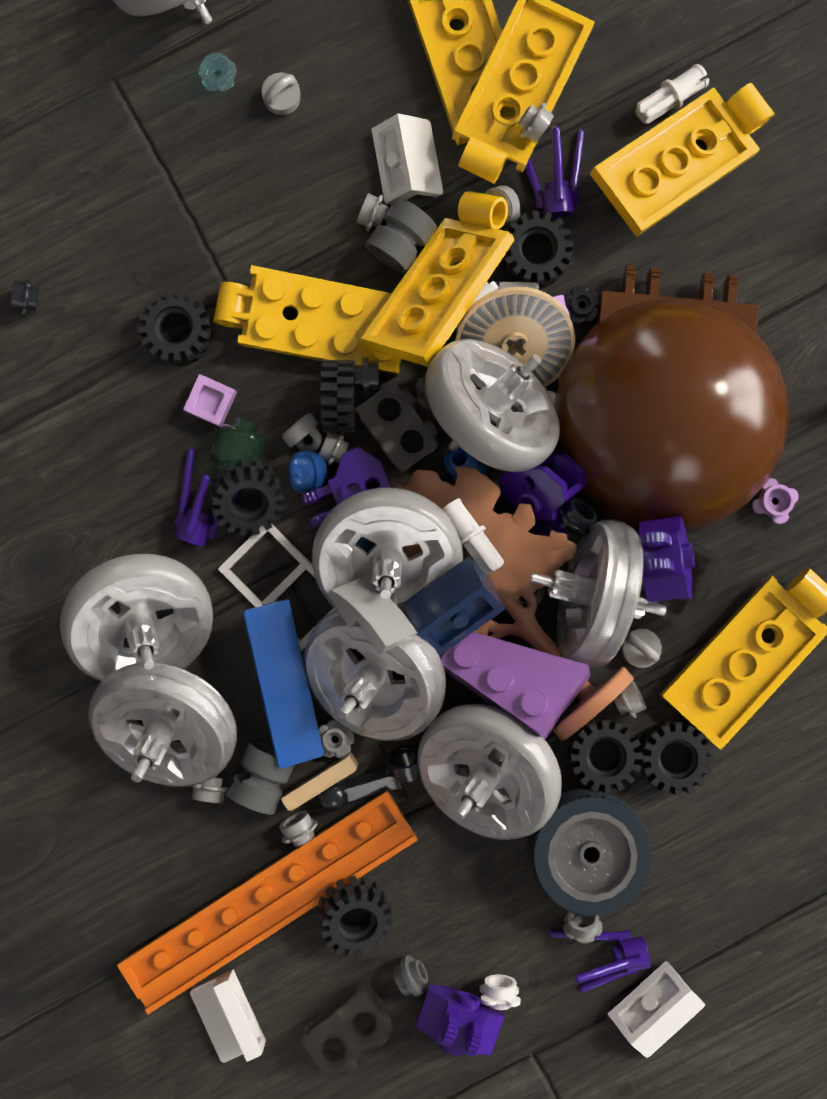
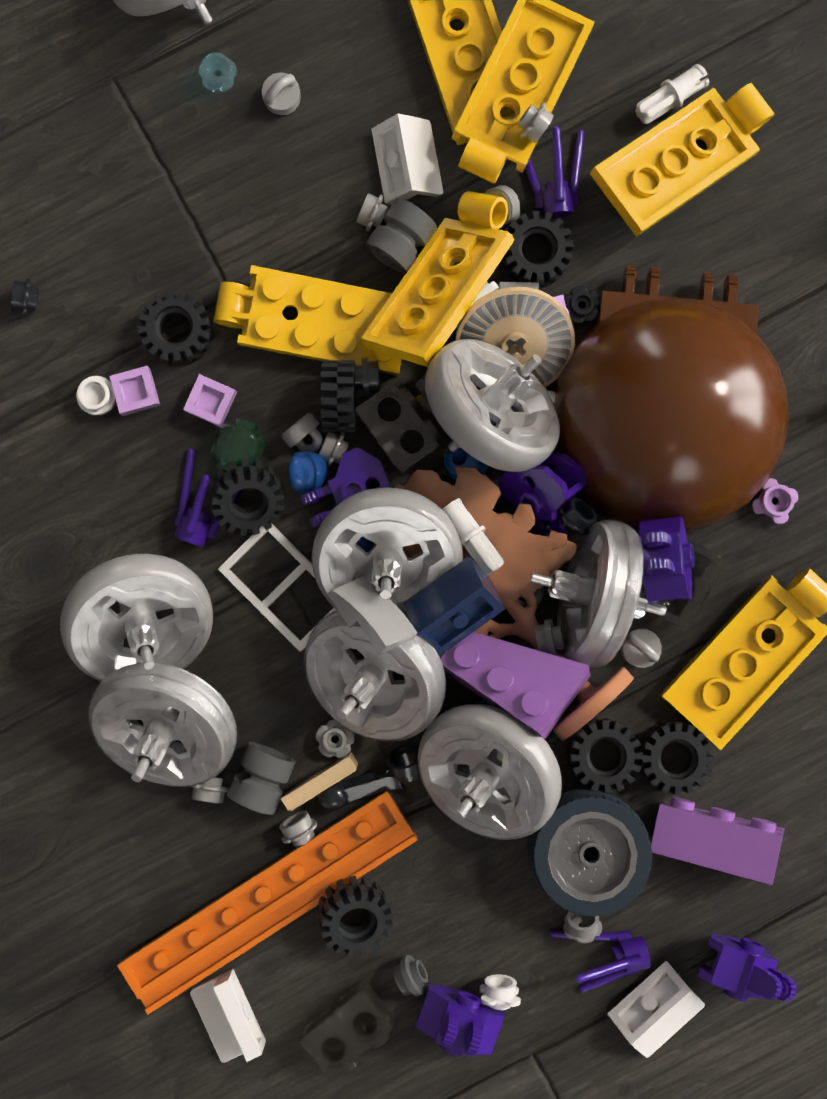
blue panel [242,600,325,768] -> none
light grey plate [614,680,646,718] -> none
none -> white plate [76,376,116,415]
none -> lavender plate [109,366,161,416]
none -> dark grey plate [535,618,565,656]
none -> medium lavender wedge [651,797,785,885]
none -> dark purple hinge [697,933,798,1002]

